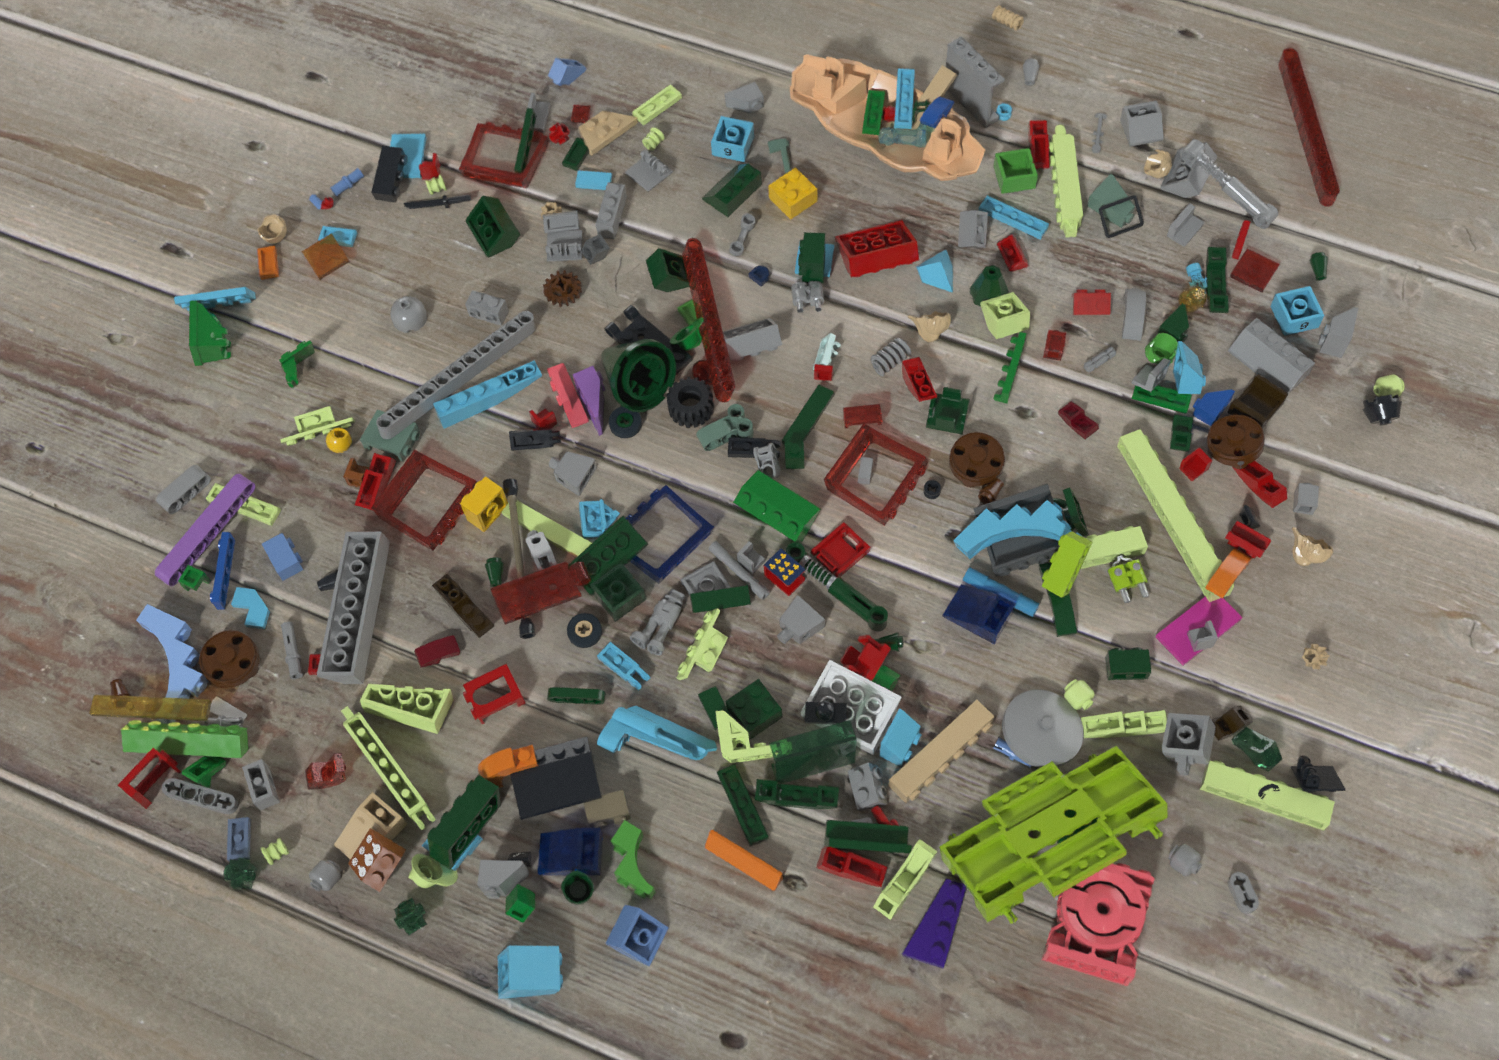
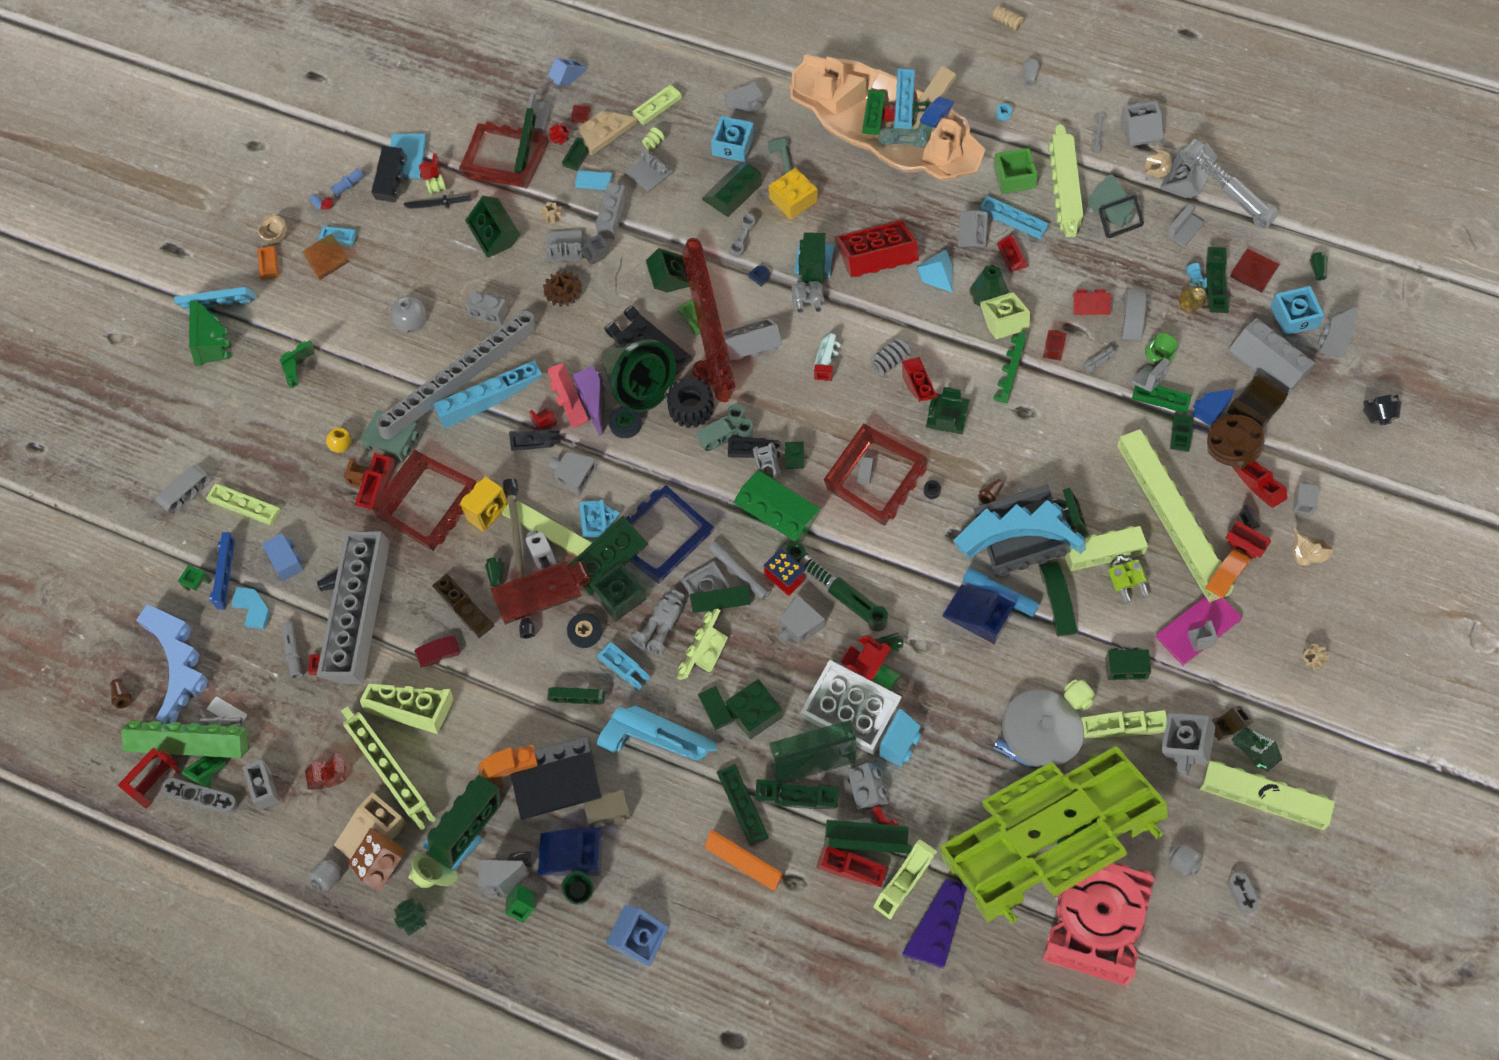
clear yellow tile [89,695,212,721] -> none
medium lavender beam [155,474,255,586] -> none
reddish brown piece [199,630,260,688] -> none
clear green brick [223,858,257,890] -> none
sand blue plate [227,817,251,862] -> none
yellowish green bush [261,838,289,865] -> none
yellowish green bracket [280,406,355,446] -> none
red panel [462,663,526,725] -> none
medium azure slope [498,946,563,999] -> none
light grey tile [542,211,579,233] -> none
bright green arch [611,820,656,899] -> none
green piece [670,317,704,351] -> none
yellowish green bracket [716,710,793,764] -> none
light grey panel [737,541,765,575] -> none
dark green tile [782,384,835,445] -> none
black tile [804,701,847,725] -> none
red container [810,522,871,578] -> none
clear red hinge [842,404,882,429] -> none
tan brick [888,700,994,803] -> none
tan hair [908,311,951,342] -> none
light grey panel [946,36,1005,129] -> none
reddish brown piece [949,432,1005,488] -> none
red slope [1028,120,1049,169] -> none
lime brick [1041,531,1093,598] -> none
dark red slope [1058,401,1099,440] -> none
dark green slope [1157,303,1189,343] -> none
medium azure slope [1173,341,1206,394] -> none
red panel [1179,447,1213,481] -> none
red tile [1232,220,1251,260] -> none
clear red beam [1278,48,1340,207] -> none
black hinge [1291,755,1346,792] -> none
yellowish green head [1373,375,1405,398] -> none

